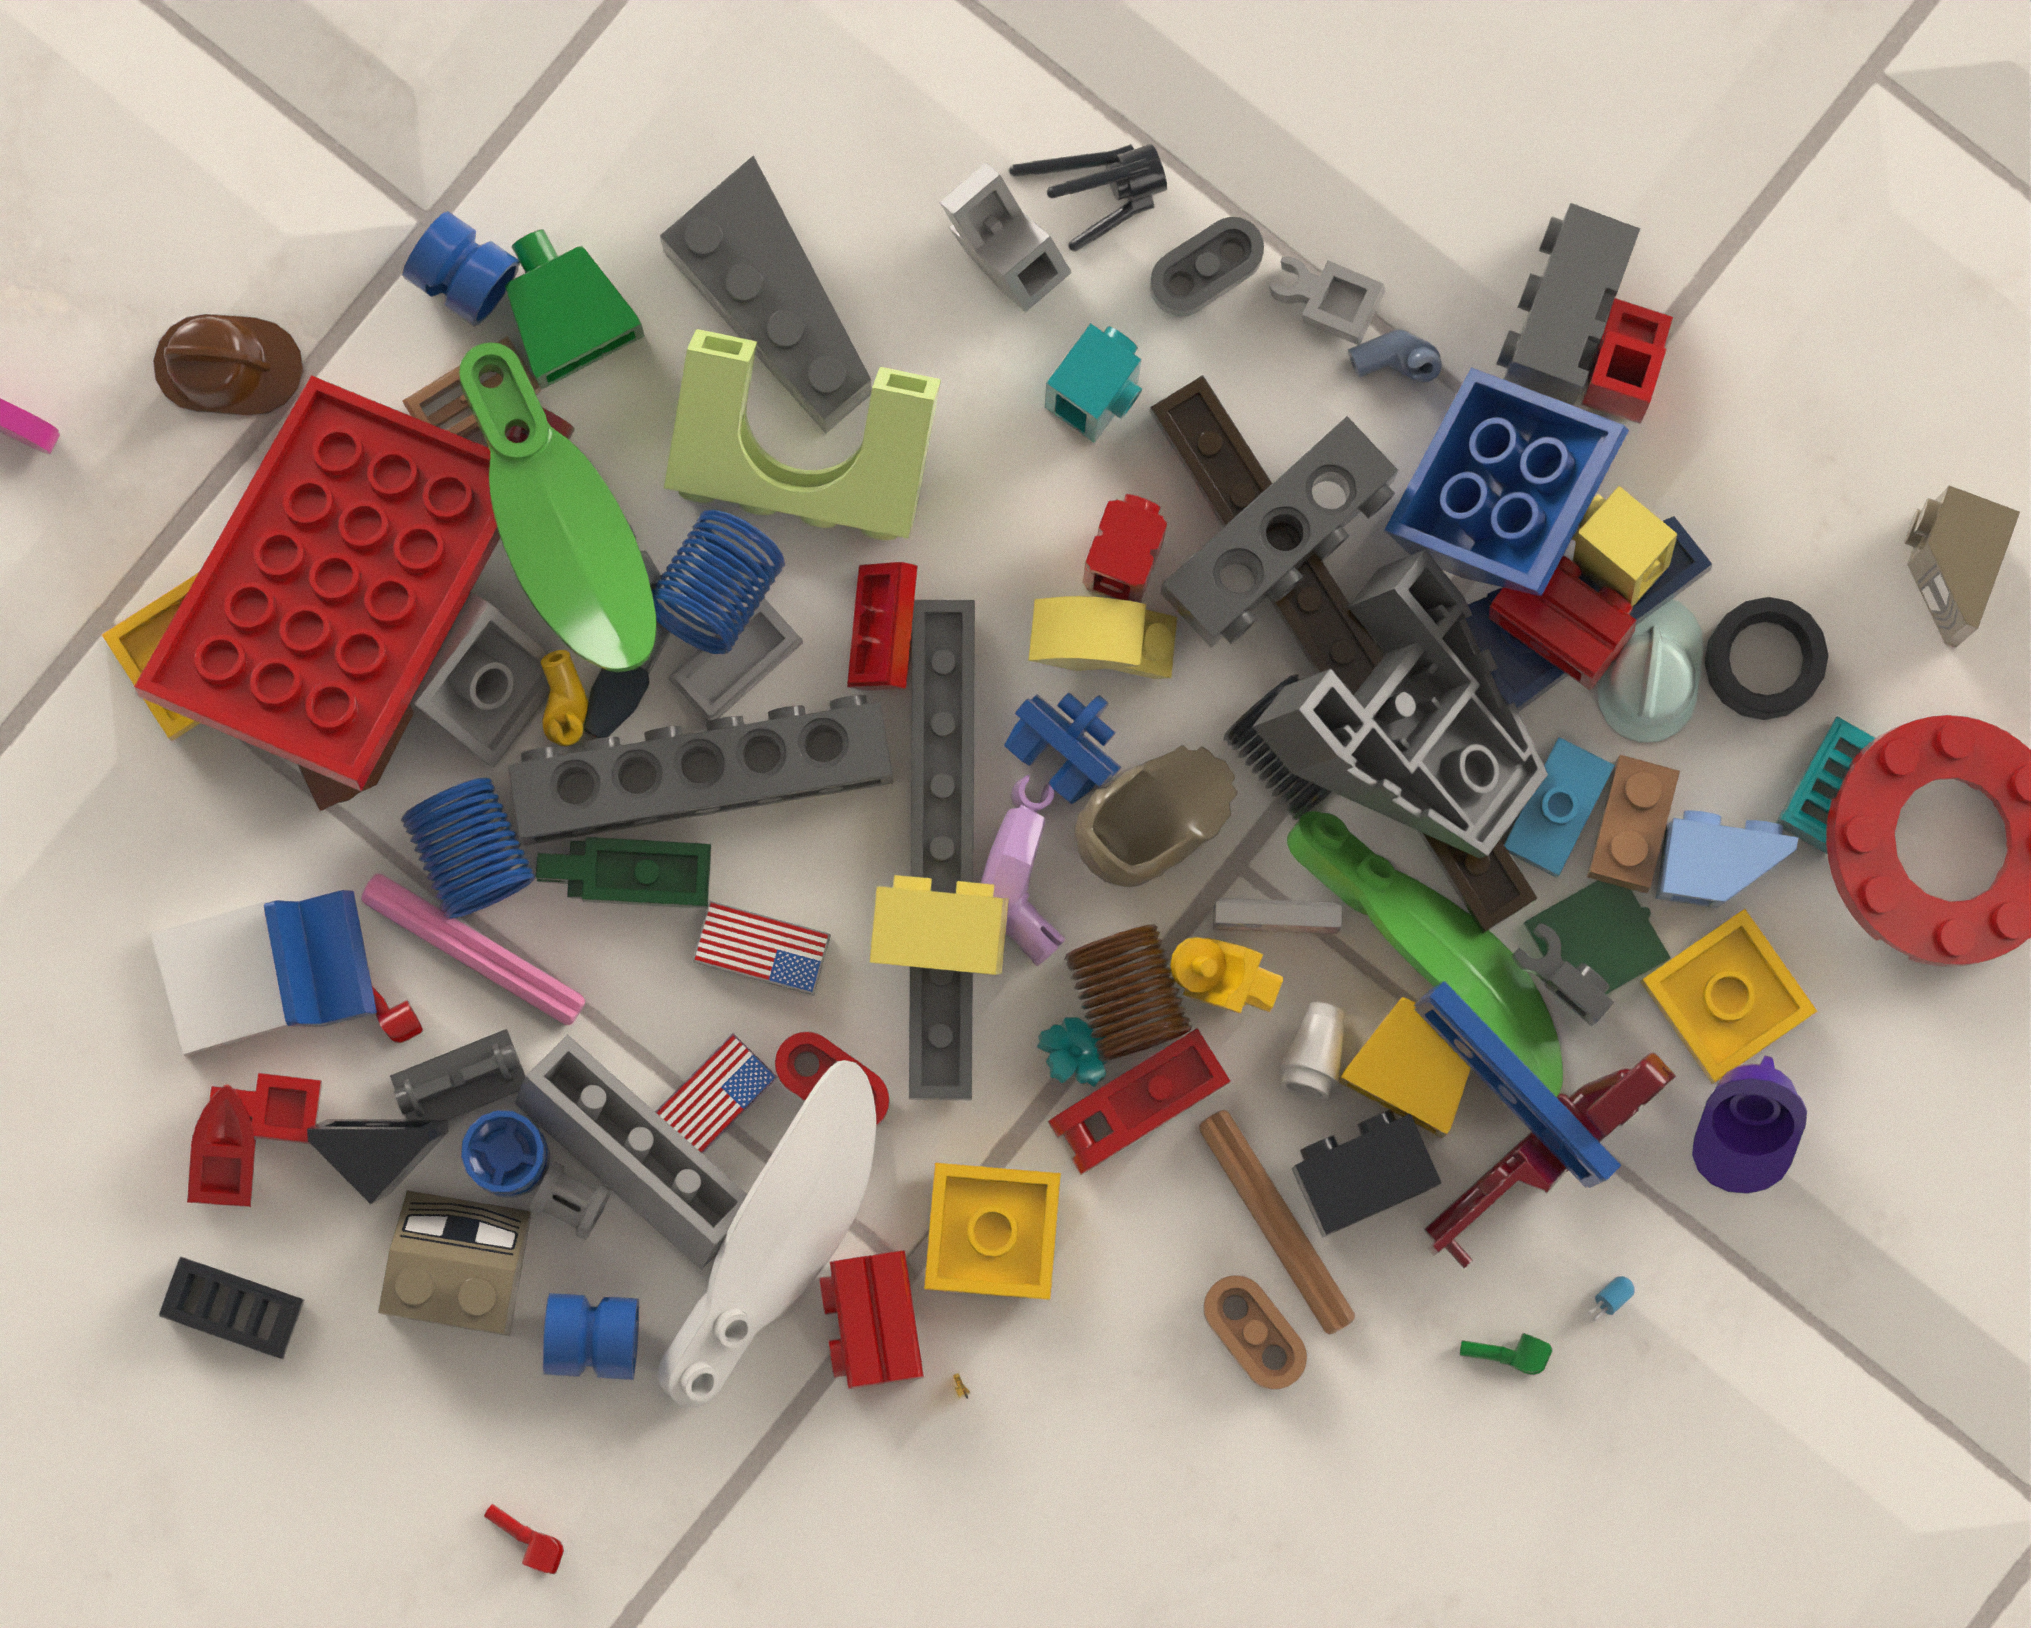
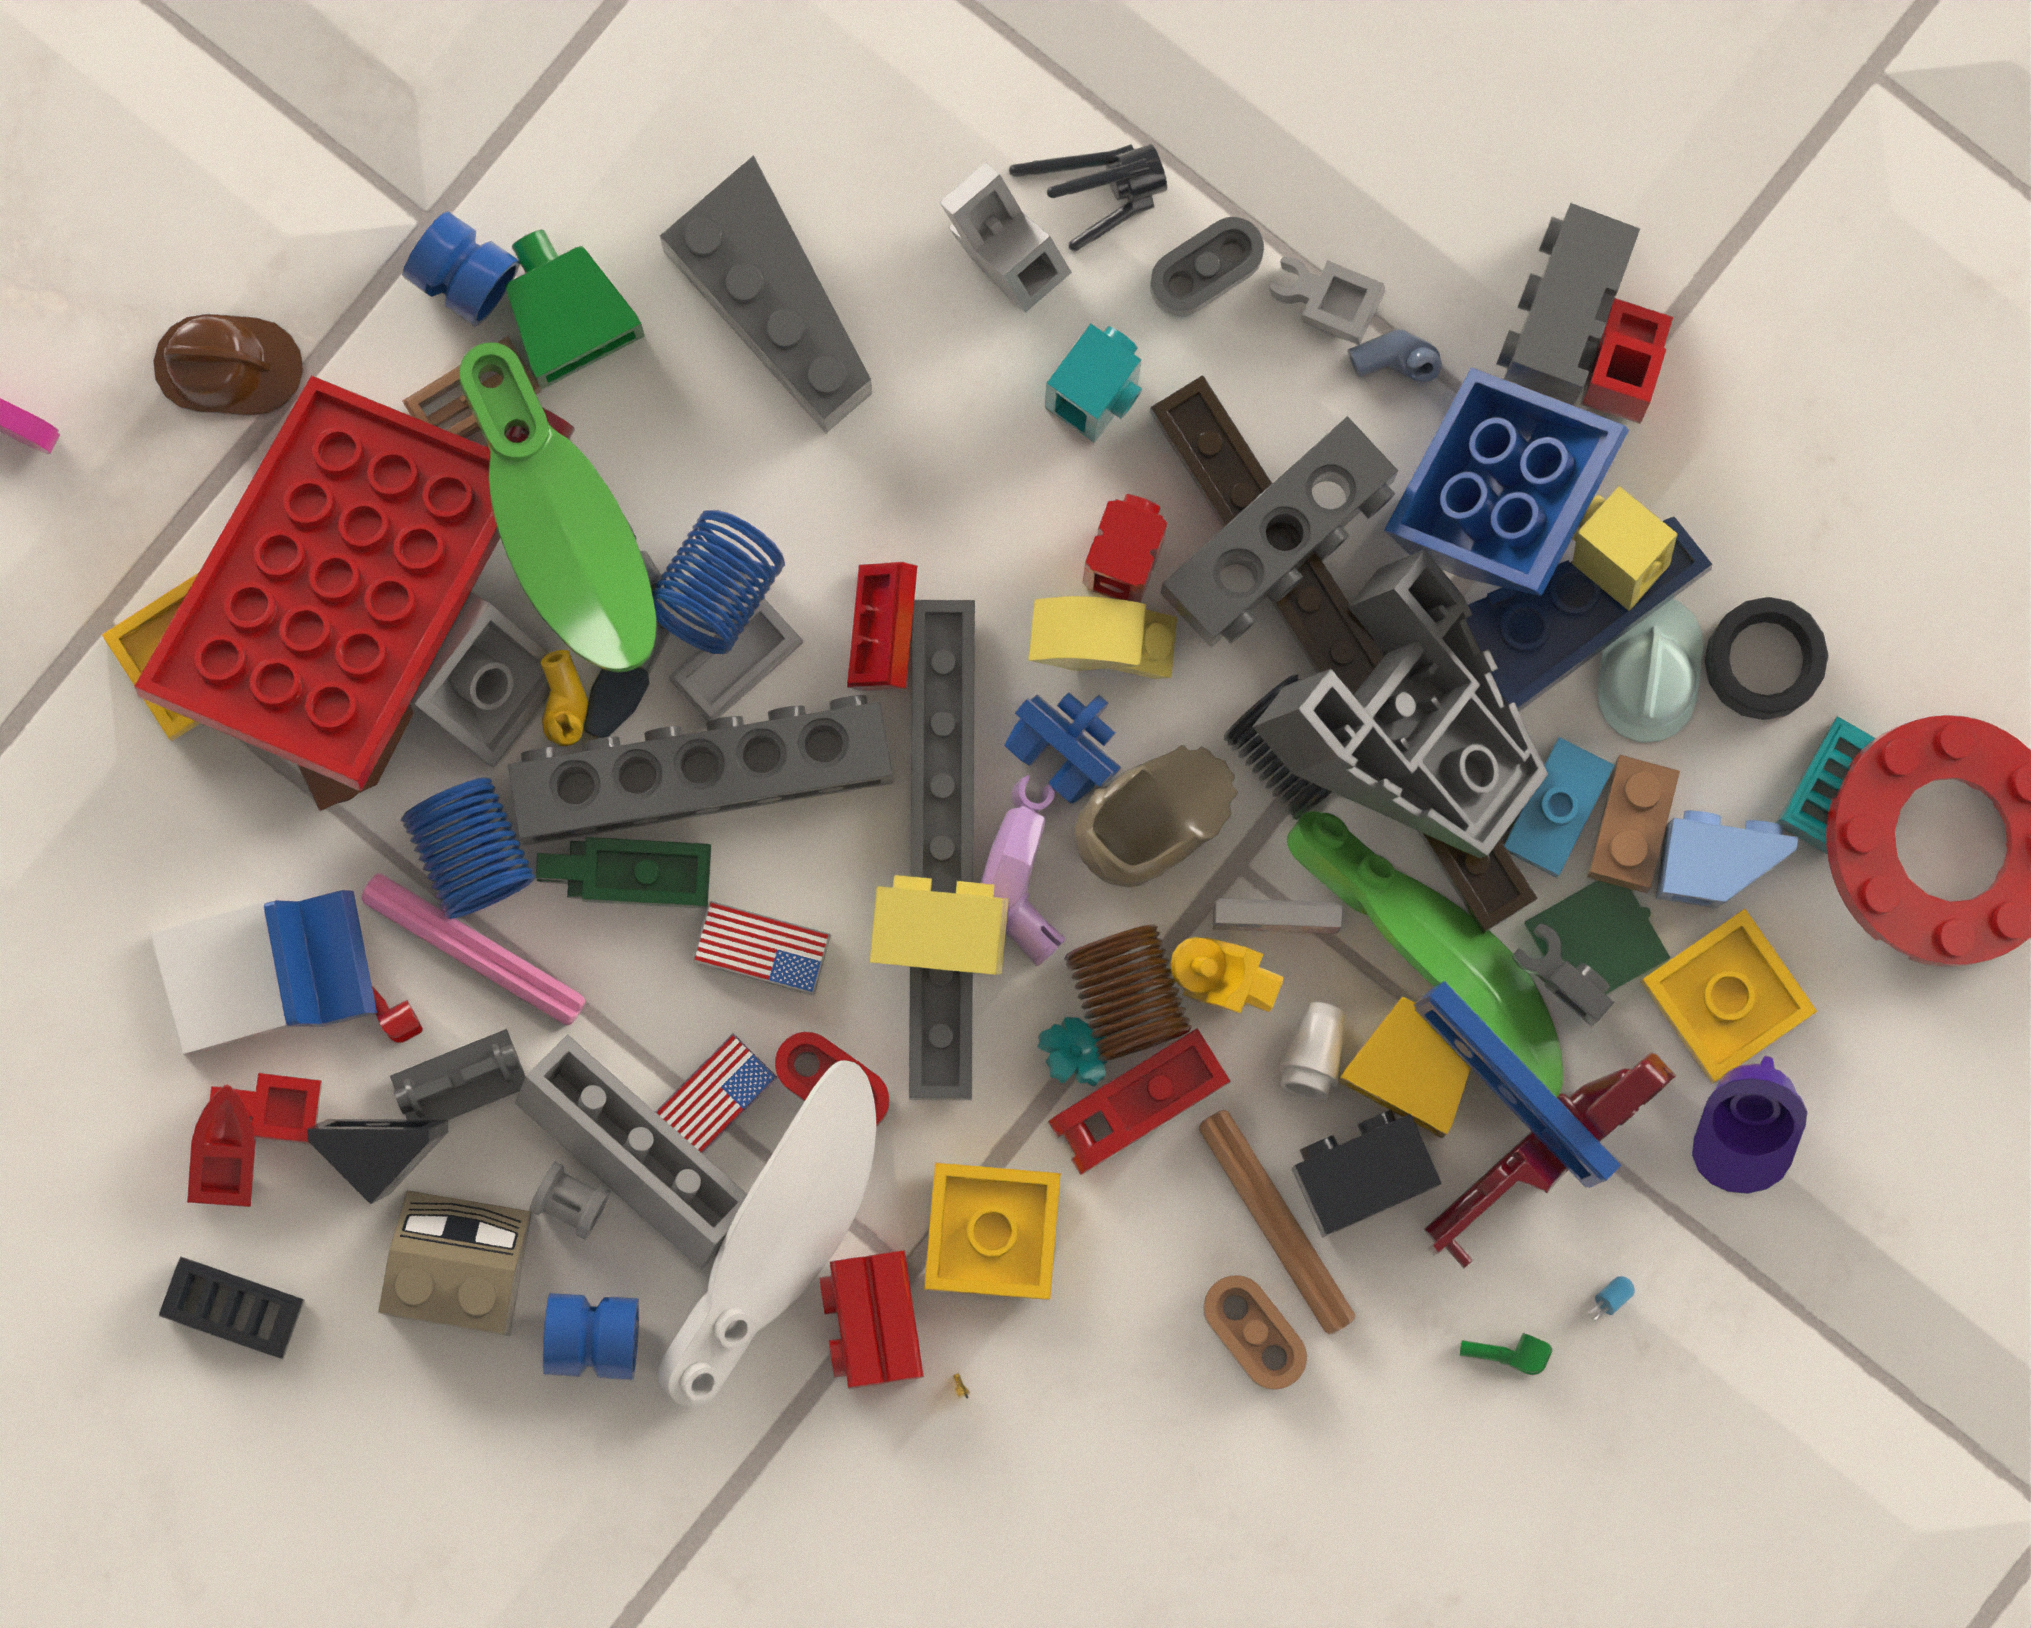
blue wheel [461,1110,550,1198] -> none
red hand [484,1504,564,1574] -> none
yellowish green arch [664,329,941,540] -> none
red brick [1489,555,1637,690] -> none
dark tan slope [1904,485,2020,648] -> none

